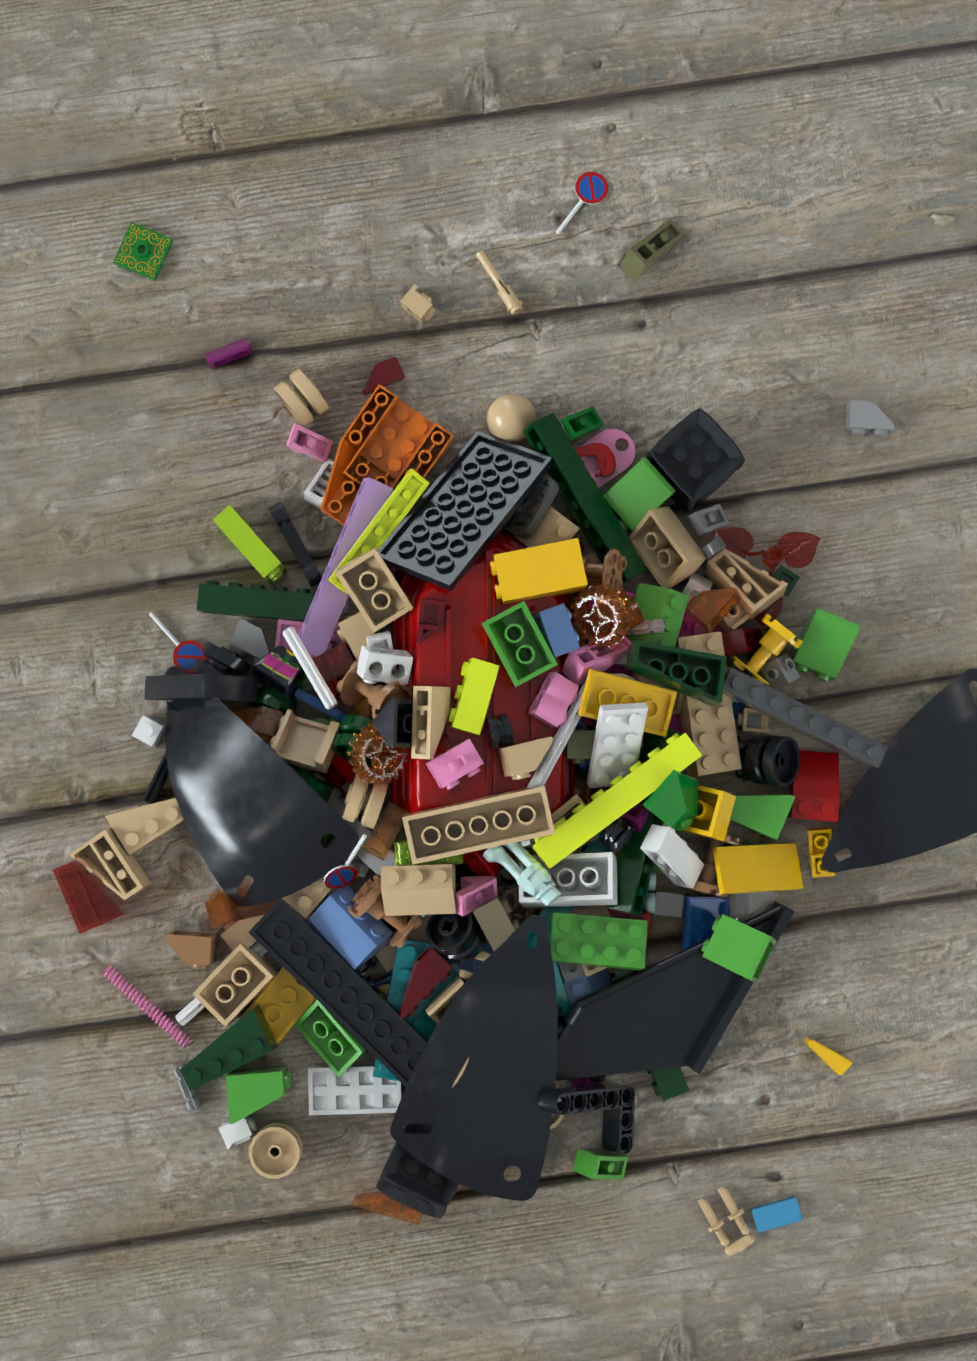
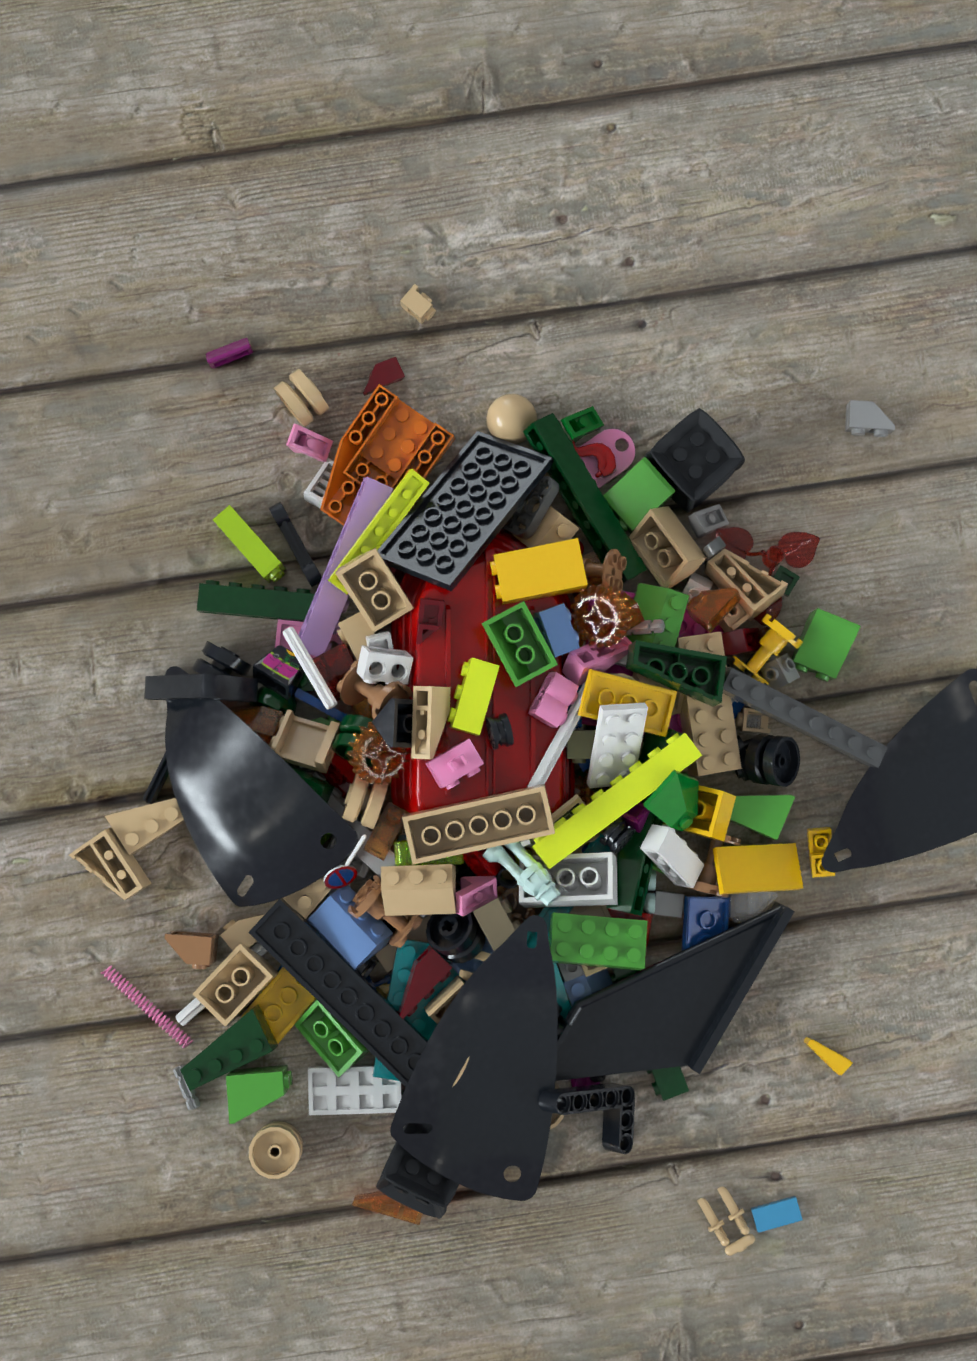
clear red wedge [53,860,126,934] -> none
green plate [113,222,173,282] -> none
white brick [132,715,166,747] -> none
piece [149,612,207,674] -> none
clear orange slope [205,889,241,929] -> none
white window [219,1116,257,1150] -> none
light grey slope [229,619,271,662] -> none
tan pin [476,250,523,315] -> none
tan slope [498,736,553,780] -> none
piece [556,172,608,234] -> none
bright green slope [573,1148,628,1180] -> none
olive slope [619,219,686,281] -> none
bright green slope [701,914,776,983] -> none
red slope [787,750,840,822] -> none

